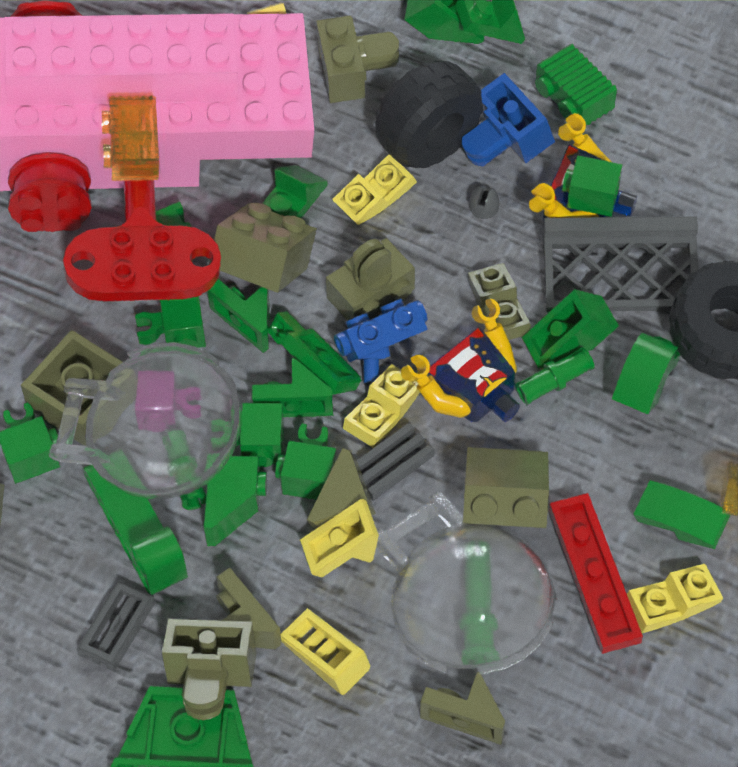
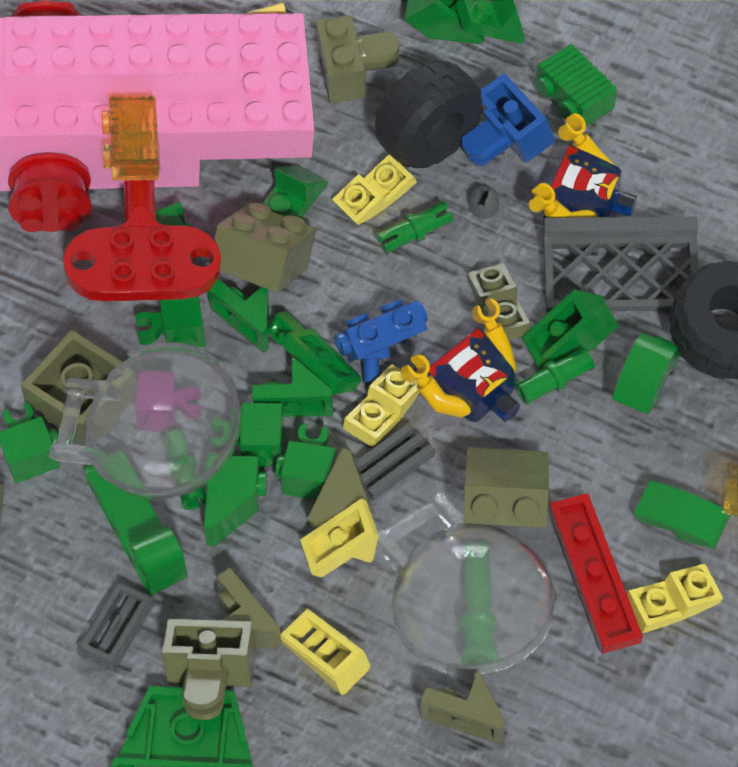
olive brick [326,238,415,321] -> none
green brick [562,155,623,217] -> none
none -> green pin [376,200,454,255]

